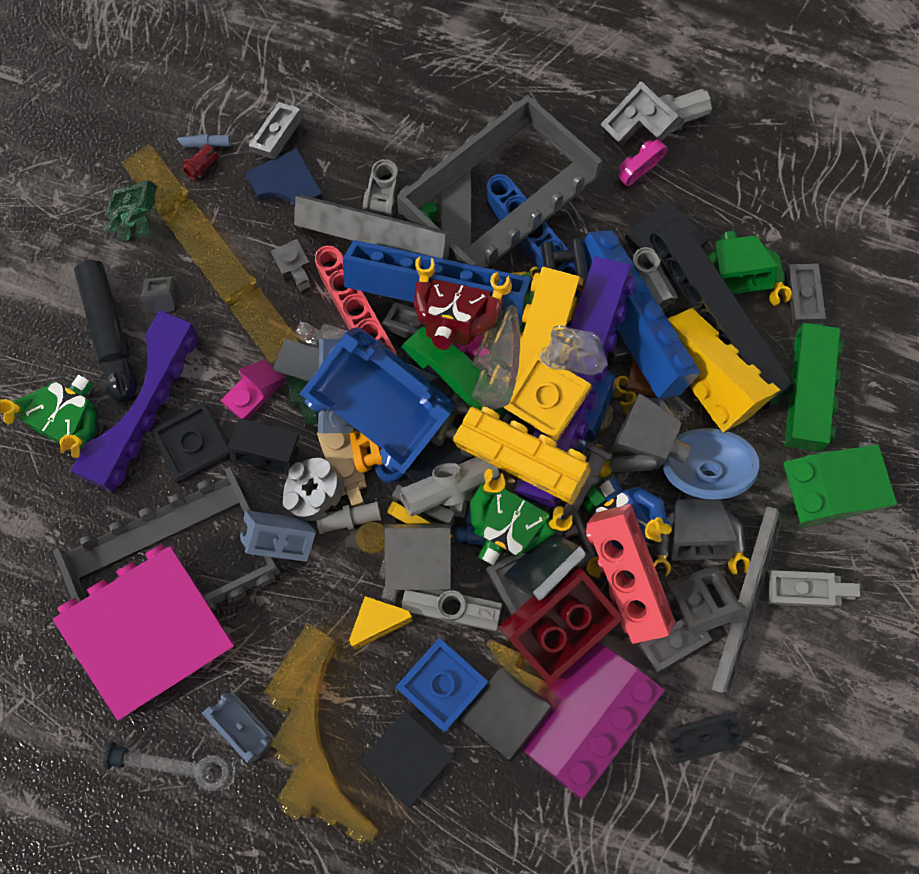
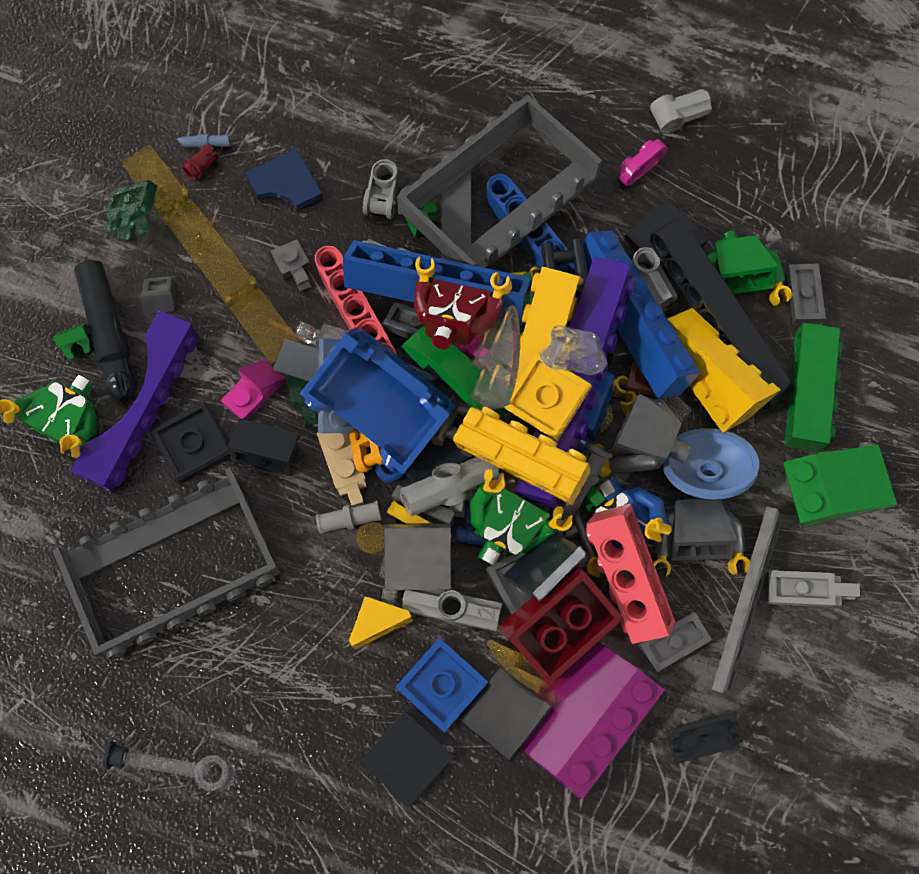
dark pink panel [52,544,235,721] -> none
sand blue hinge [202,692,277,764] -> none
sand blue hinge [240,510,316,562] -> none
flat silver plate [248,102,305,160] -> none
clear yellow arch [264,623,380,844] -> none
flat silver plate [283,458,343,521] -> none
flat silver tile [294,195,451,260] -> none
flat silver plate [601,81,682,146] -> none
flat silver plate [668,565,749,636] -> none
none -> green tile [53,323,91,359]

